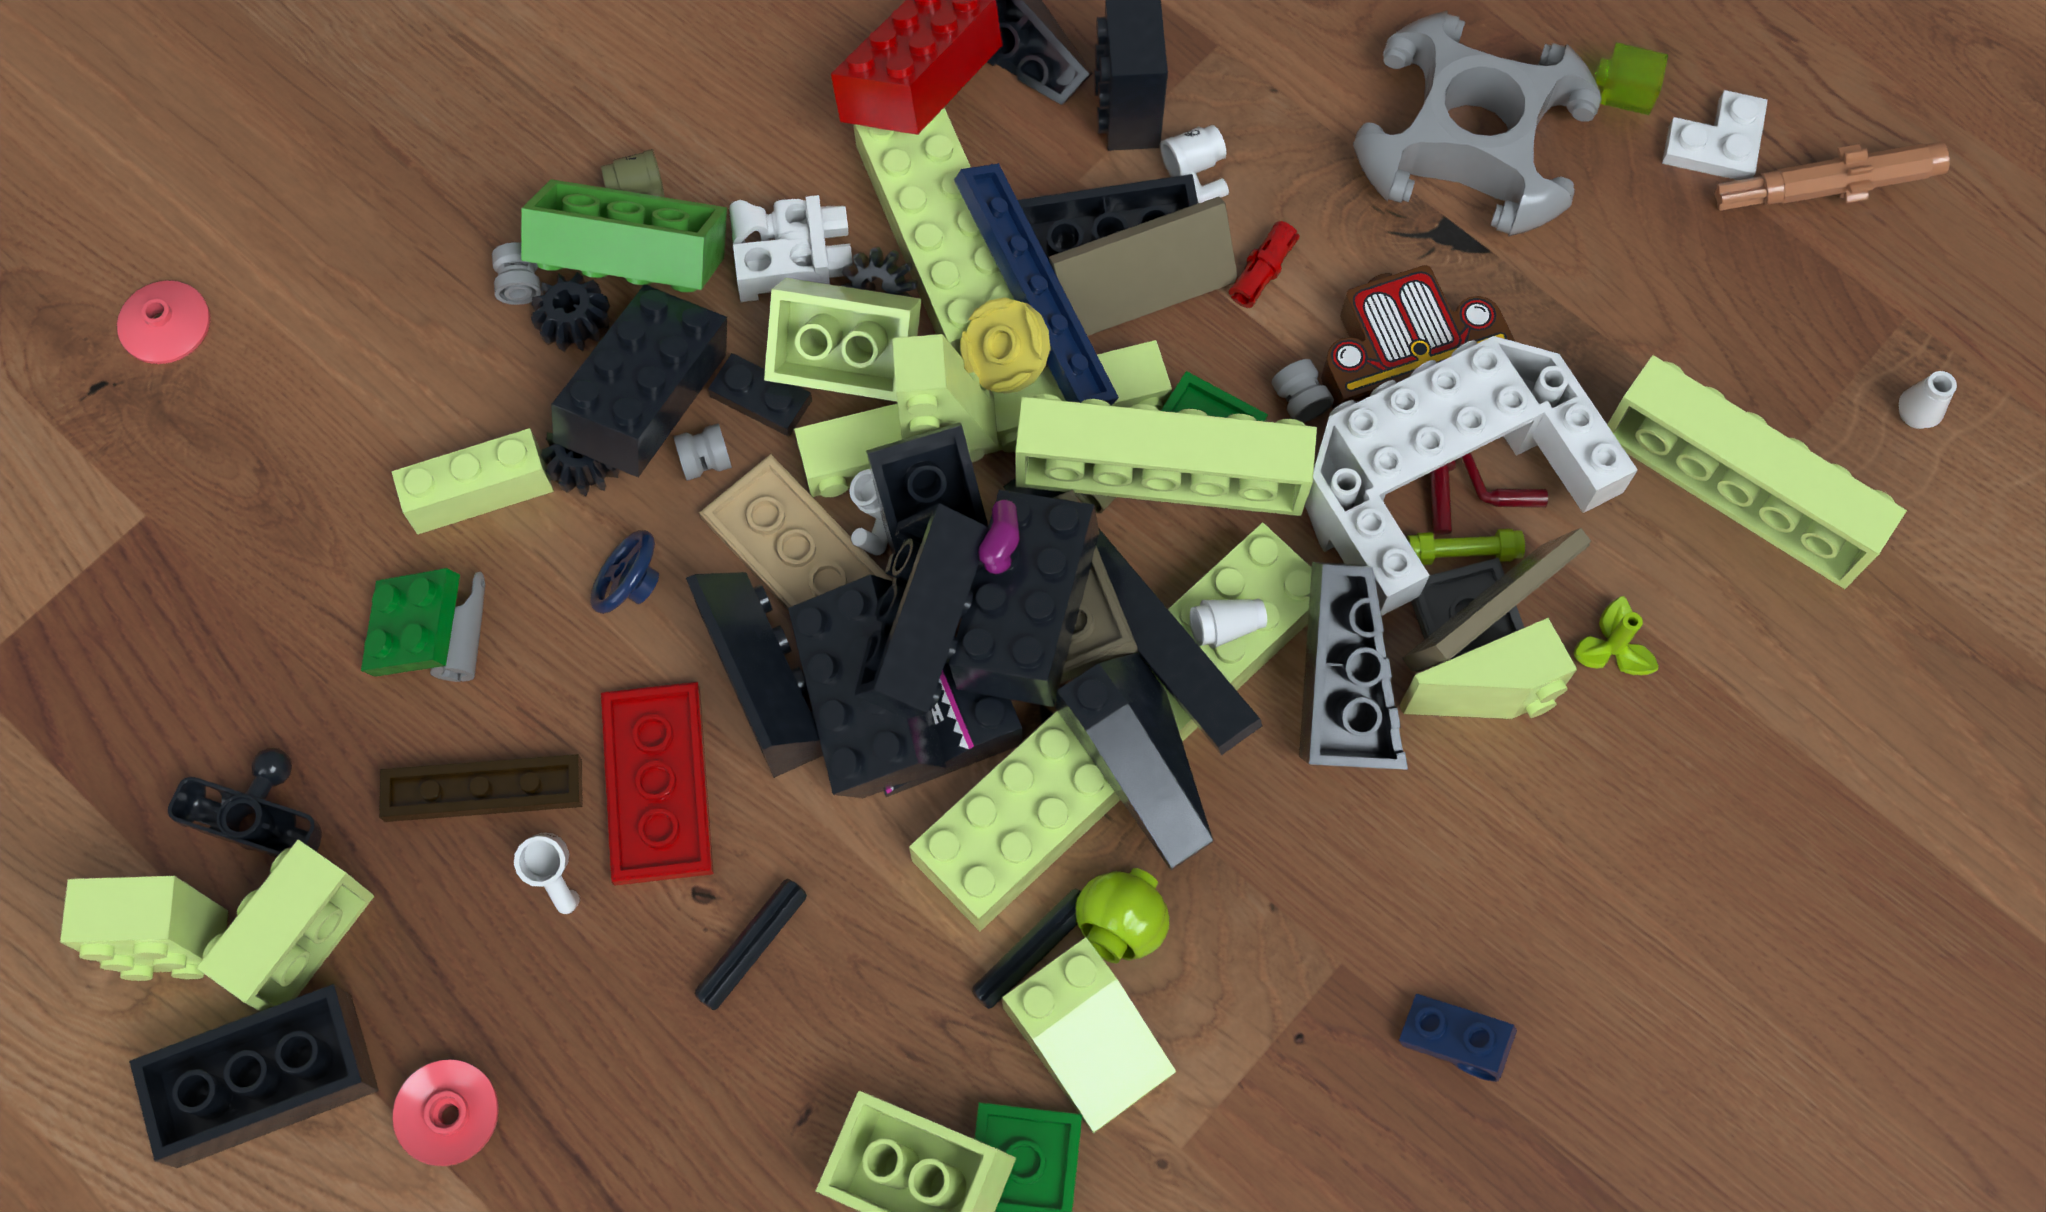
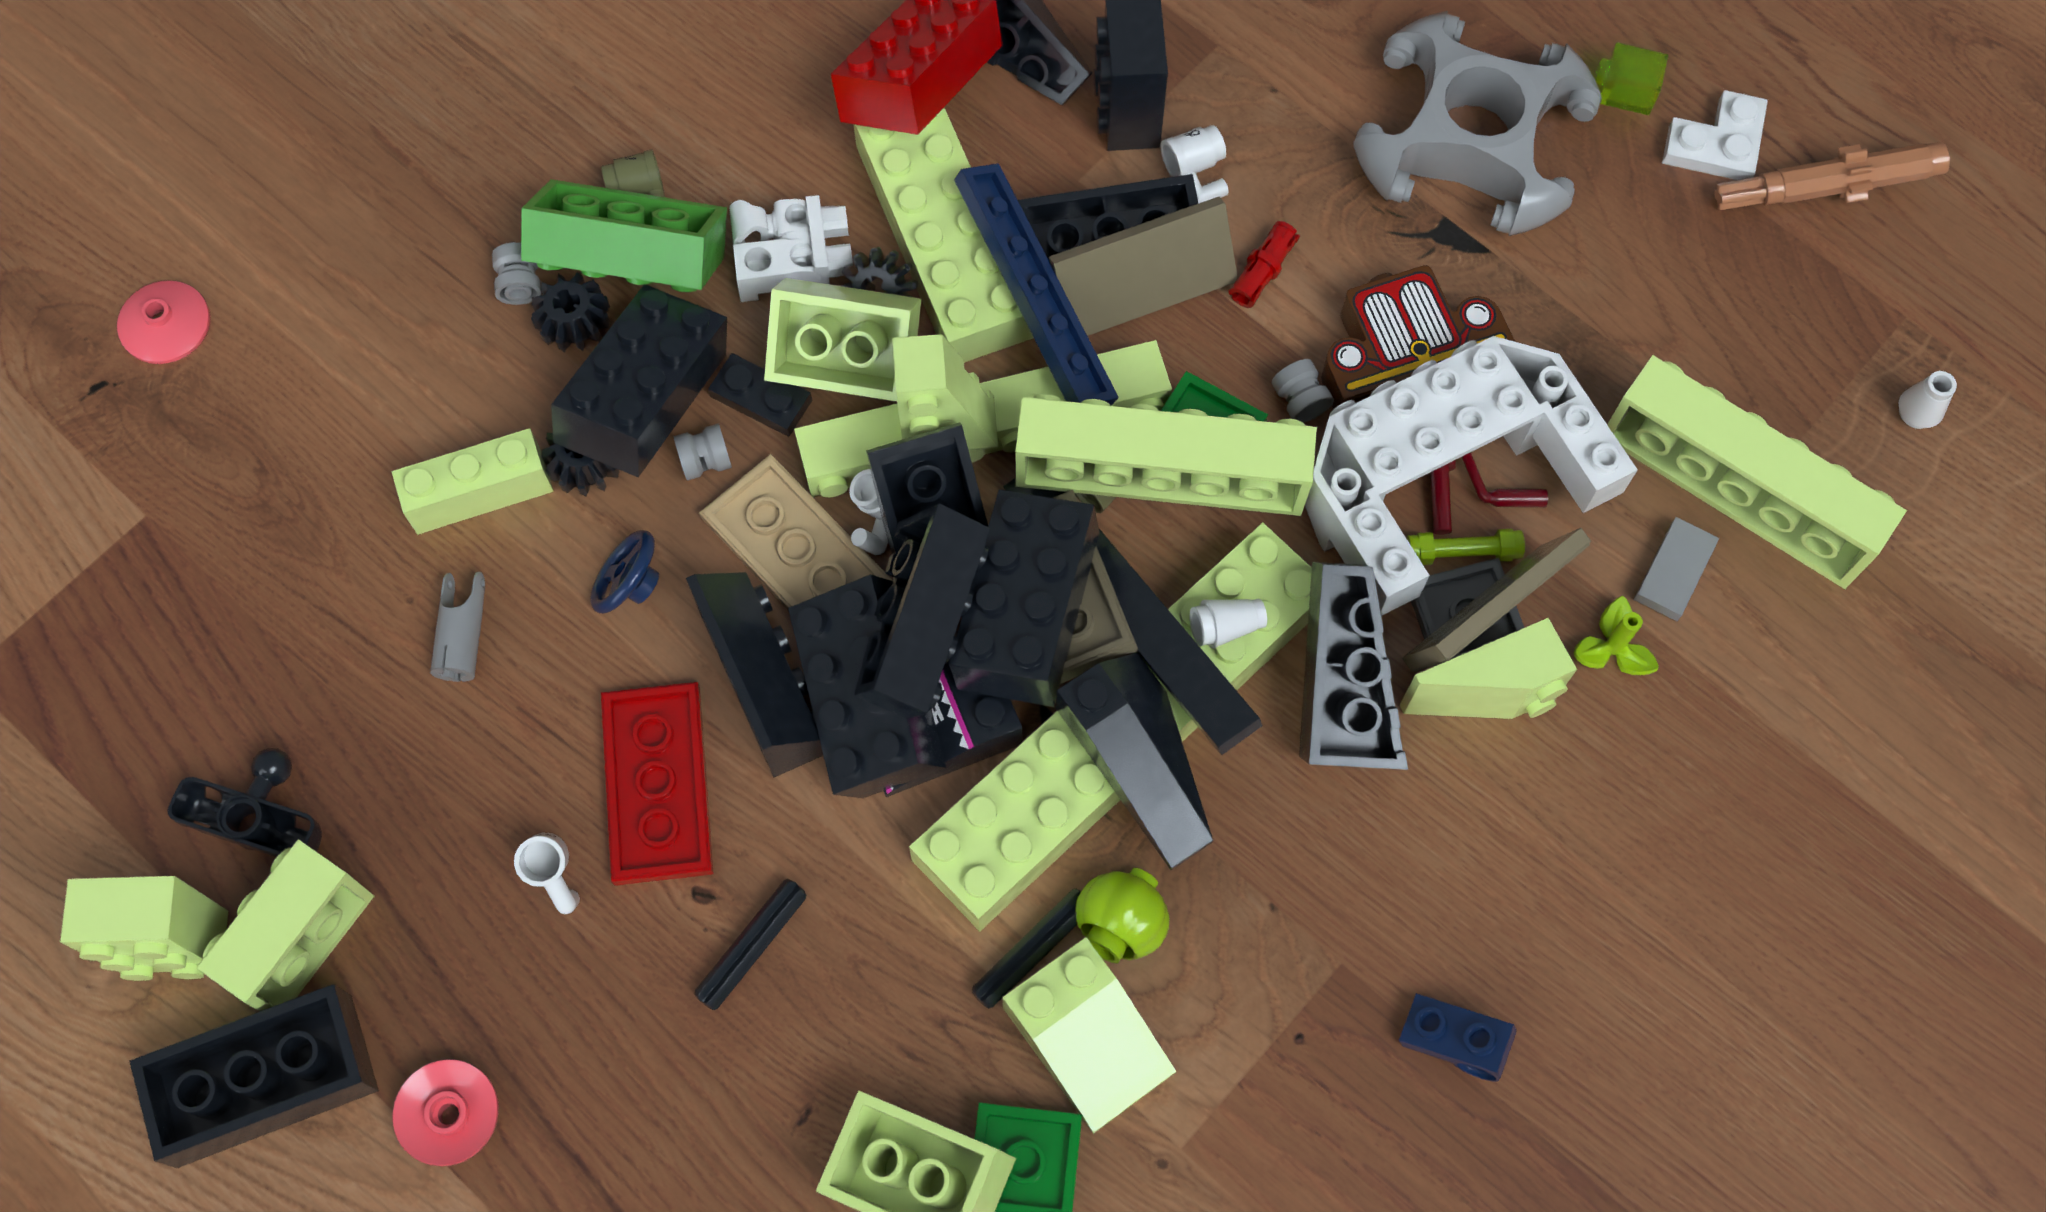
green plate [361,568,460,677] -> none
dark brown plate [379,754,583,822] -> none
light yellow tile [960,297,1050,394] -> none
magenta arm [979,500,1020,574] -> none
none -> light grey tile [1633,517,1719,621]

